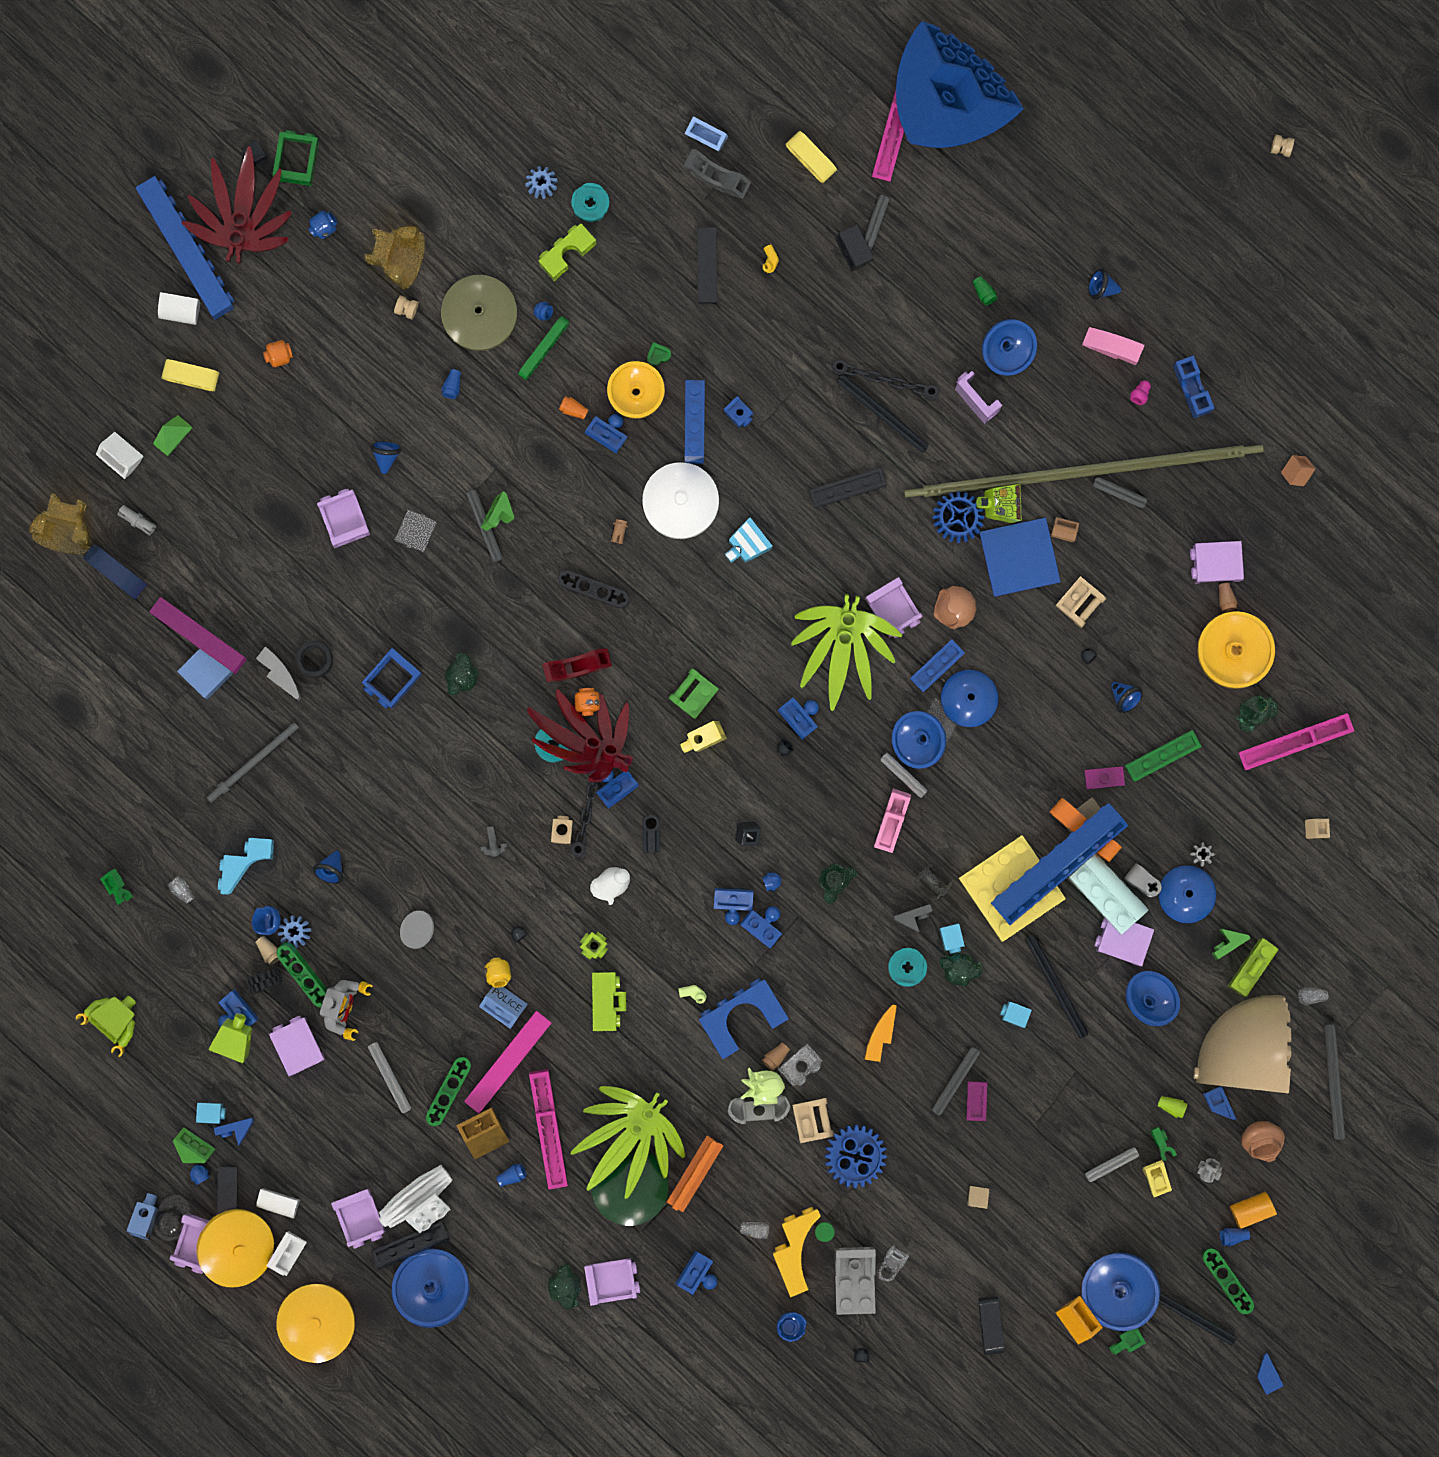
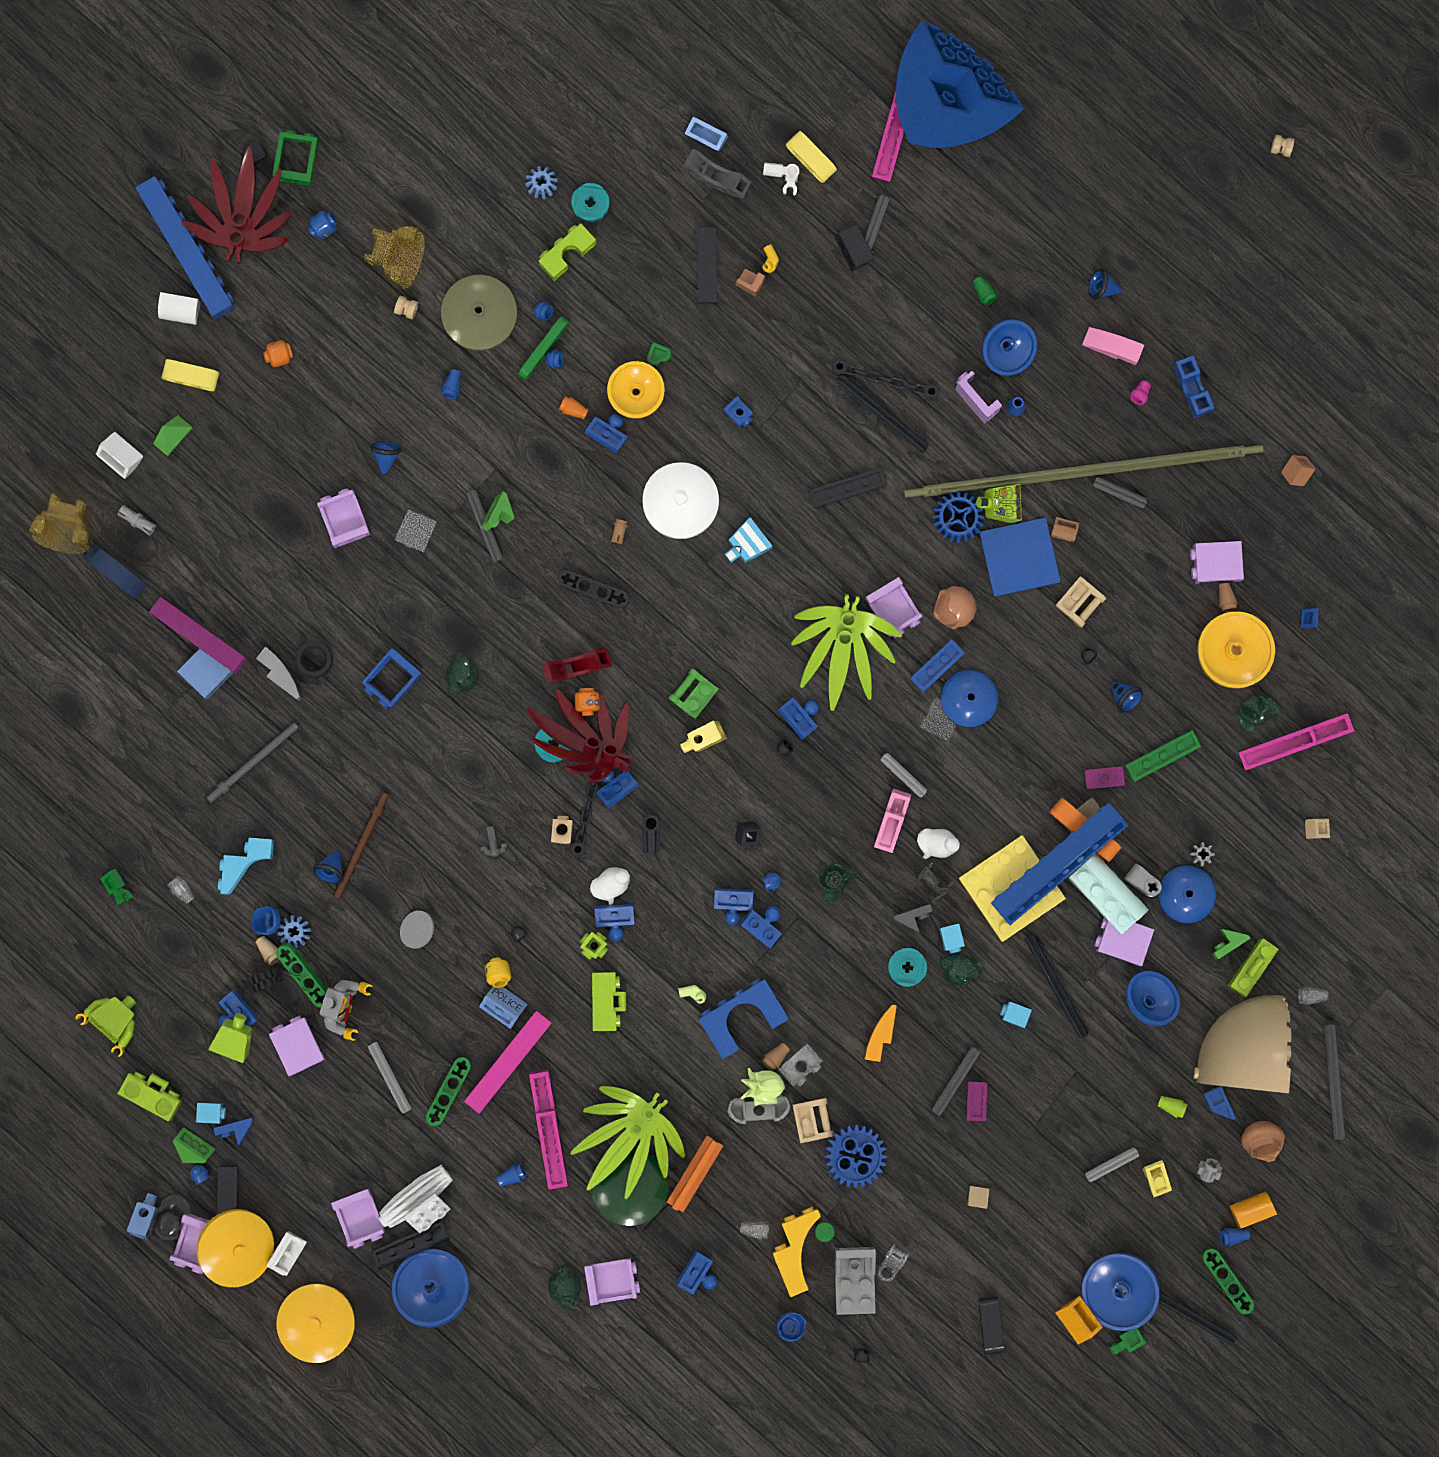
white brick [256,1188,300,1219] -> none
pearl gold slope [456,1107,510,1159] -> none
blue arch [685,380,705,464] -> none
blue dish [892,711,946,769] -> none
green plate [1150,1127,1177,1161] -> none
blue tile [1257,1353,1284,1395] -> none
none -> lime piece [118,1071,183,1122]
none -> reddish brown bar [333,792,389,899]
none -> blue plate [545,350,564,369]
none -> plate [594,904,634,941]
none -> nougat panel [736,269,765,296]
none -> white bar [763,162,799,196]
none -> white hair [917,828,960,859]
none -> blue cone [1007,397,1026,416]
none -> blue slope [1301,608,1319,628]

